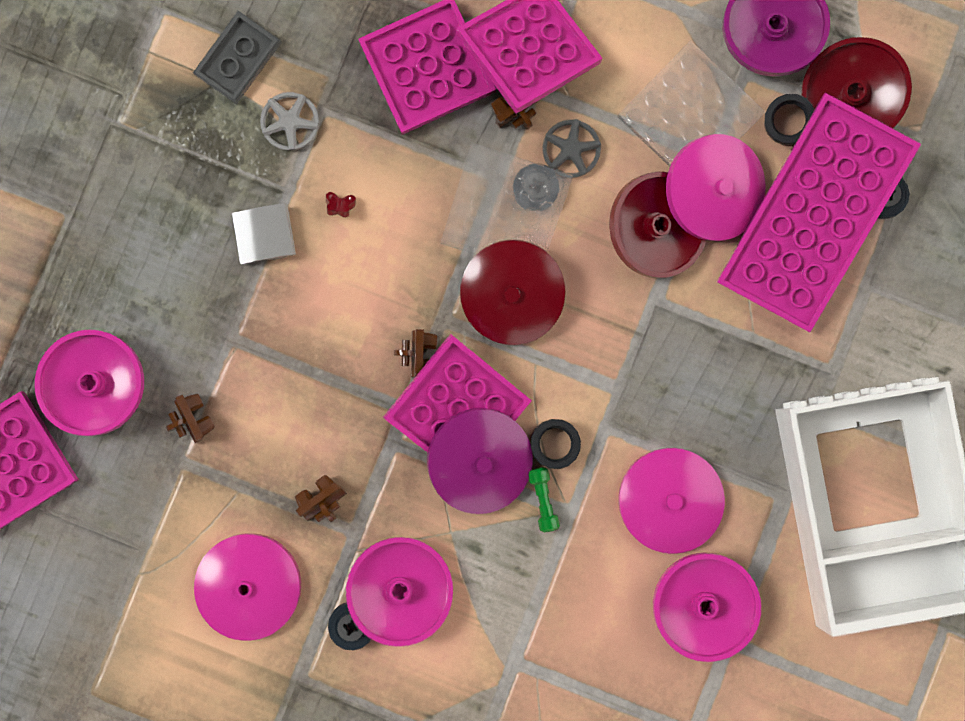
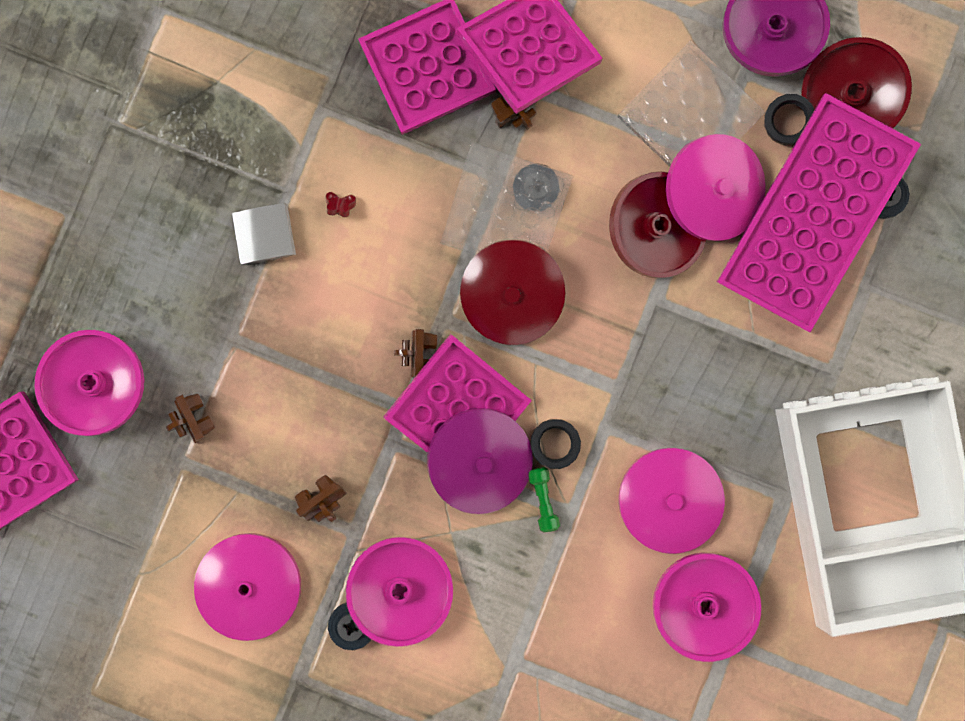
dark grey tile [193,11,281,105] -> none
light grey wheel [260,92,319,150] -> none
dark grey wheel [542,119,601,178] -> none

